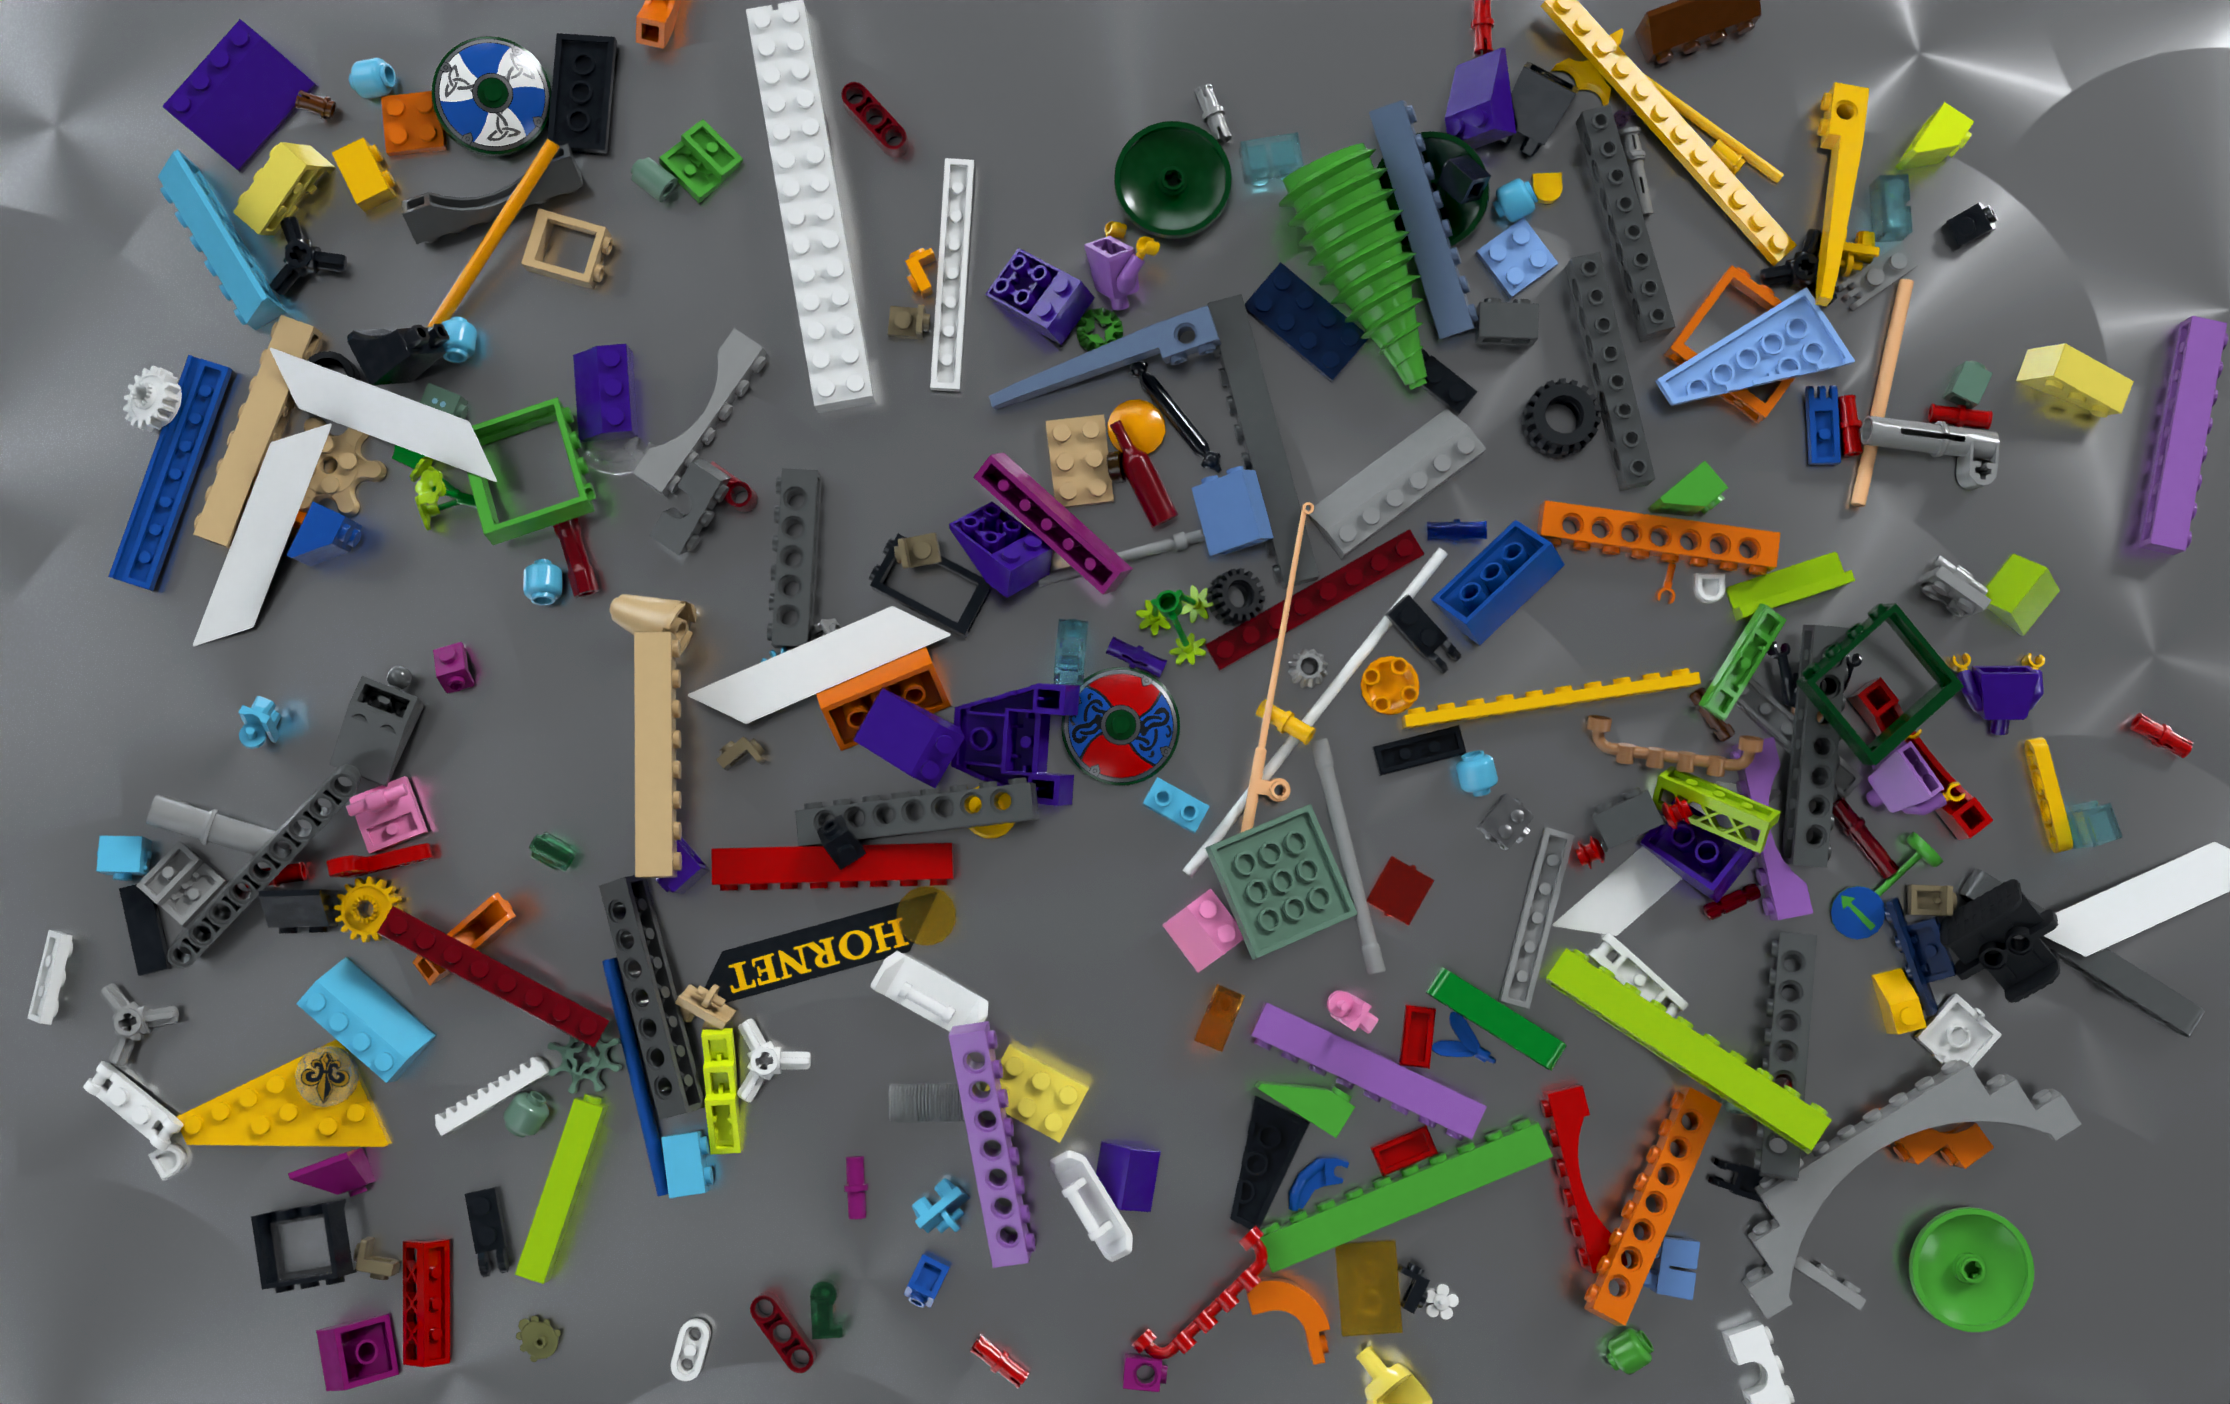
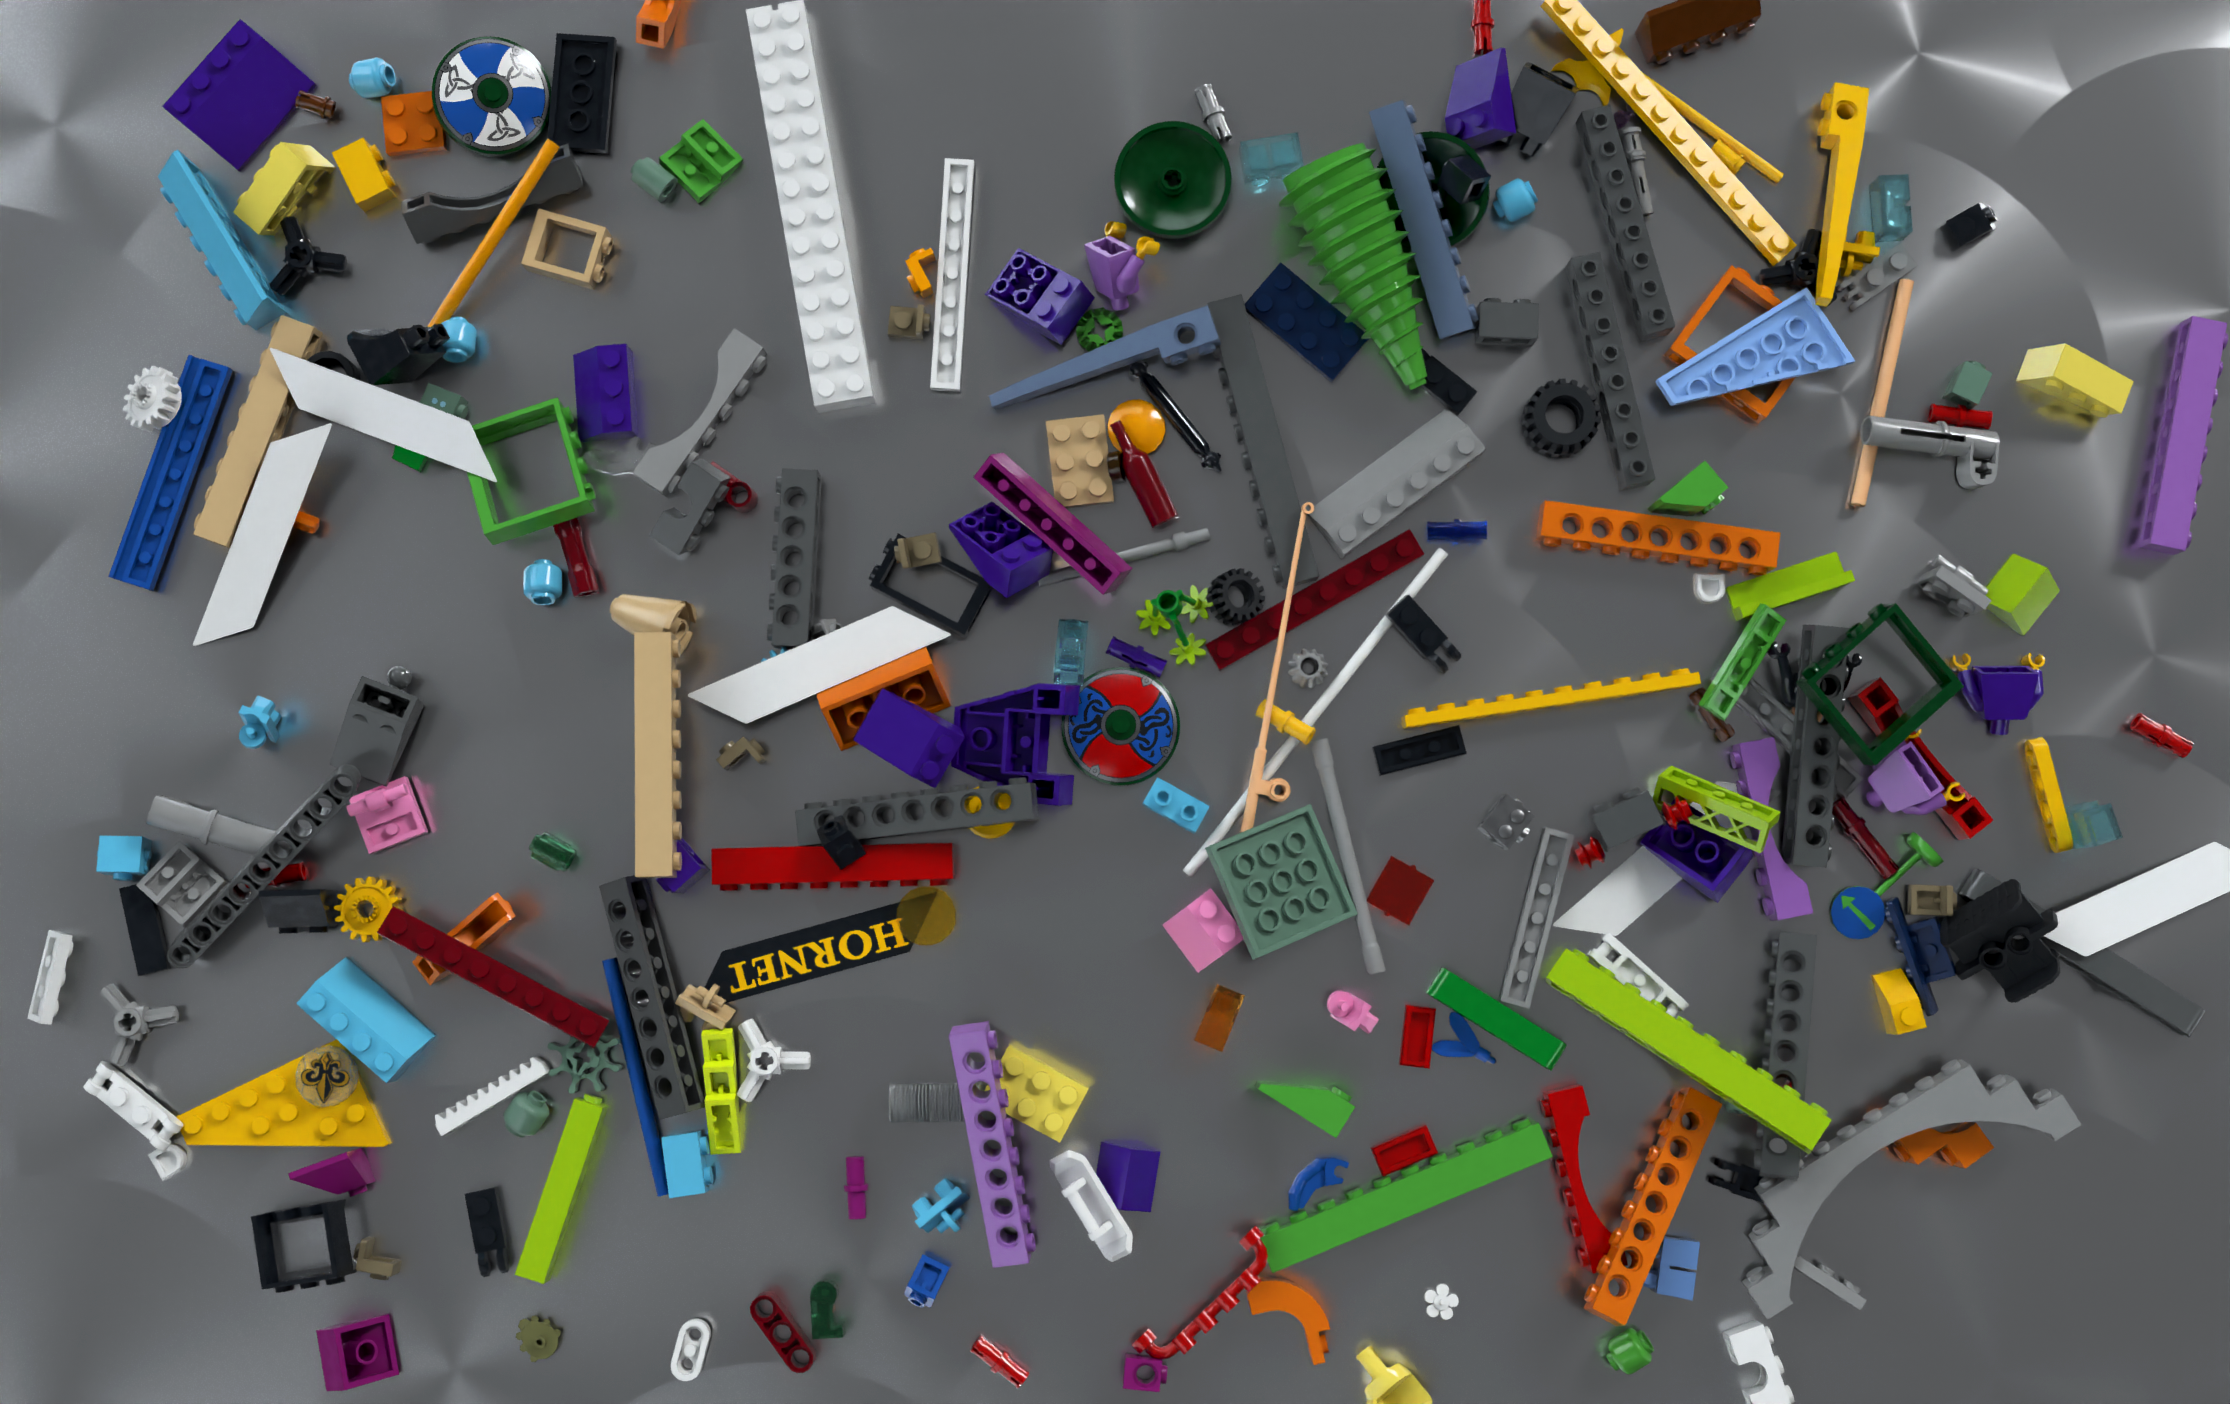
blue slope [286,502,362,567] -> none
tan plate [299,416,387,518] -> none
red beam [326,843,433,878] -> none
red fence [403,1239,450,1368] -> none
lime plant [409,456,477,531] -> none
magenta bracket [433,641,474,693] -> none
dark red beam [841,82,909,158] -> none
white piece [871,951,989,1032] -> none
medium blue brick [1192,466,1274,556] -> none
black wing [1230,1096,1310,1230] -> none
medium lavender brick [1250,1002,1487,1142] -> none
clear yellow tile [1335,1239,1403,1337] -> none
light orange dish [1360,656,1420,715] -> none
black bracket [1397,1262,1430,1314] -> none
blue slope [1431,520,1565,645] -> none
medium azure head [1456,750,1498,797] -> none
light blue plate [1475,217,1558,299] -> none
yellow tile [1531,172,1563,204] -> none
medium nougat bar [1587,715,1764,777] -> none
orange hand [1655,563,1676,604] -> none
dark red axle [1703,883,1761,920] -> none
blue hinge [1805,385,1841,465] -> none
red pin [1838,395,1863,457] -> none
neon yellow slope [1895,102,1974,170] -> none
bright green dish [1909,1207,2034,1332] -> none
white plate [1914,993,2002,1068] -> none

